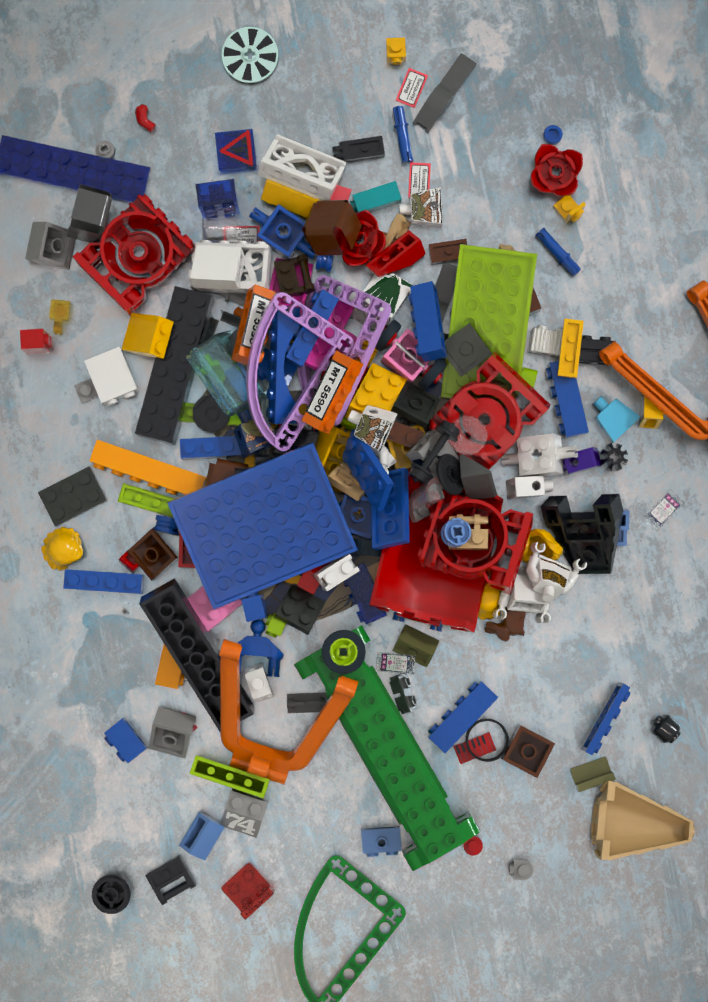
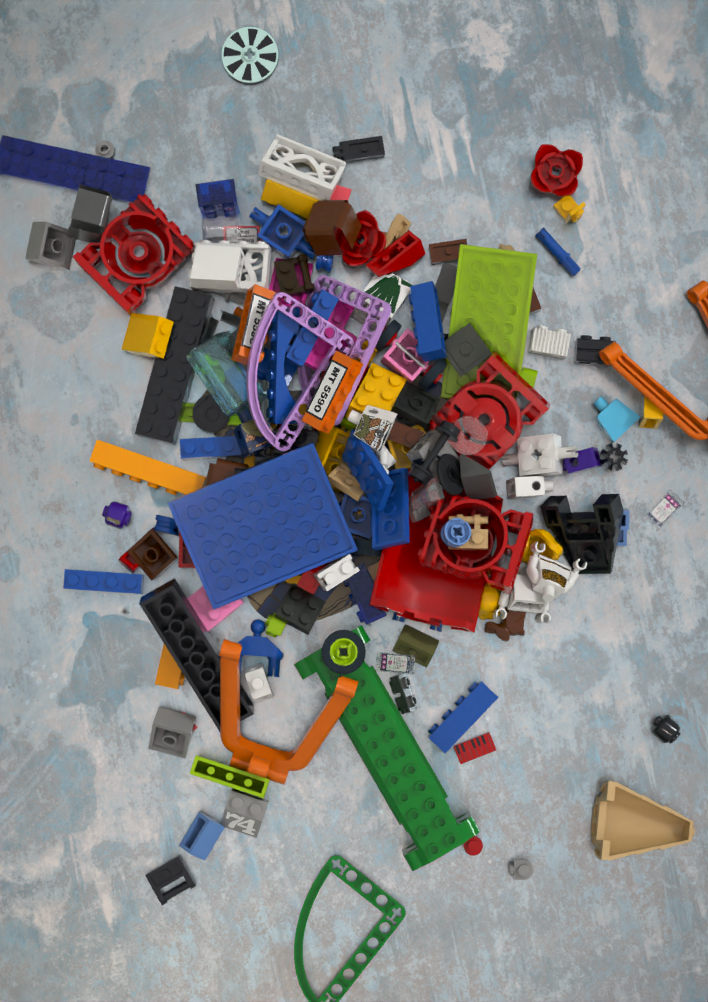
red brick [20,329,53,354] -> none
pearl dark grey plate [38,466,107,527] -> none
yellow hair [41,527,83,571] -> none
clear yellow plate [49,299,71,335] -> none
light grey plate [74,379,99,404] -> none
white brick [84,346,139,406] -> none
black cone [92,875,131,914] -> none
blue brick [104,718,148,763] -> none
lime tile [118,483,175,518] -> none
red arm [135,104,156,132] -> none
clear blue piece [215,129,257,170] -> none
clear red bracket [221,862,275,920] -> none
blue brick [241,592,268,622] -> none
dark grey hinge [287,692,326,713] -> none
teal brick [350,181,402,213] -> none
medium blue brick [361,826,402,857] -> none
yellow bracket [386,37,406,65] -> none
blue axle [393,106,414,163] -> none
sticker [396,68,428,108] -> none
torso [399,187,443,227] -> none
sticker [408,162,431,198] -> none
dark grey piece [413,53,477,134] -> none
black tyre [465,718,509,762] -> none
reddish brown brick [501,725,555,778] -> none
blue tile [543,125,563,145] -> none
blue brick [545,361,589,439] -> none
yellow plate [557,318,584,379] -> none
olive panel [570,757,616,792] -> none
blue plate [581,682,631,755] -> none
none -> dark purple head [102,501,132,529]

